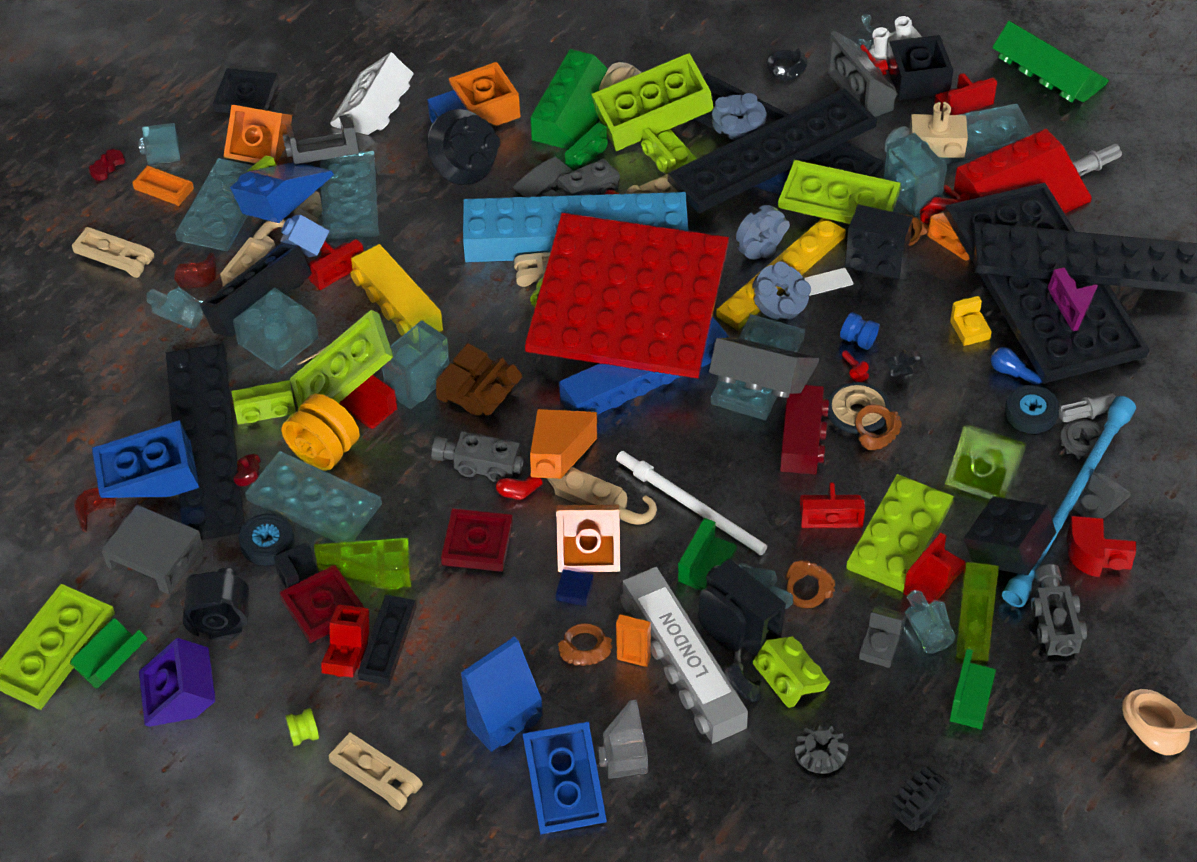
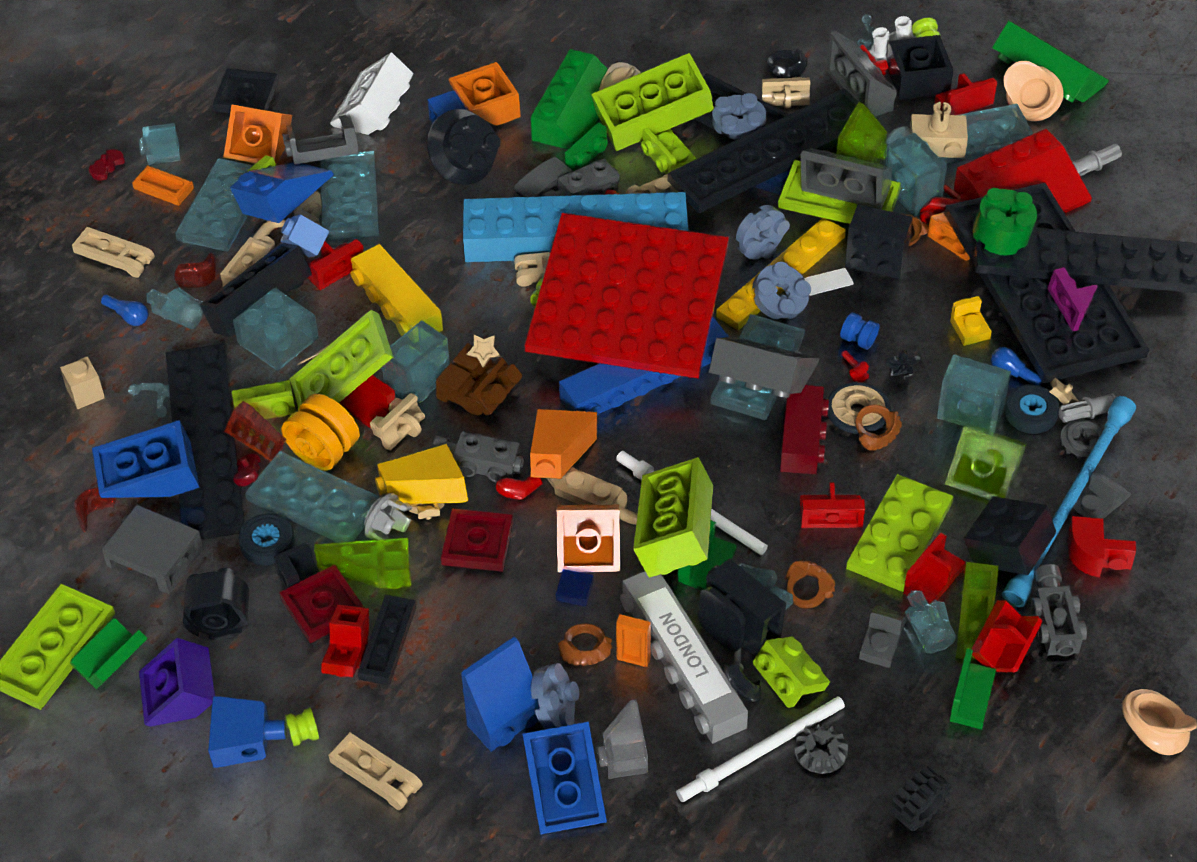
none -> tan brick [60,356,105,409]
none -> blue piece [101,294,149,326]
none -> clear light blue piece [129,382,169,417]
none -> blue torso [208,696,287,768]
none -> clear red slope [224,401,286,463]
none -> light grey piece [364,493,412,547]
none -> tan hips [370,393,425,451]
none -> yellow slope [375,444,468,504]
none -> tan piece [409,503,445,520]
none -> tan piece [466,335,501,368]
none -> sand blue plate [531,663,579,729]
none -> lime brick [633,457,713,578]
none -> white bar [676,696,845,802]
none -> tan hips [762,77,810,109]
none -> dark grey slope [801,148,892,209]
none -> clear neon green slope [837,102,889,163]
none -> lime wheel [911,18,942,39]
none -> clear light blue brick [937,354,1011,435]
none -> green brick [972,188,1037,255]
none -> red panel [972,600,1043,672]
none -> light nougat piece [1003,61,1064,122]
none -> tan piece [1050,378,1079,405]

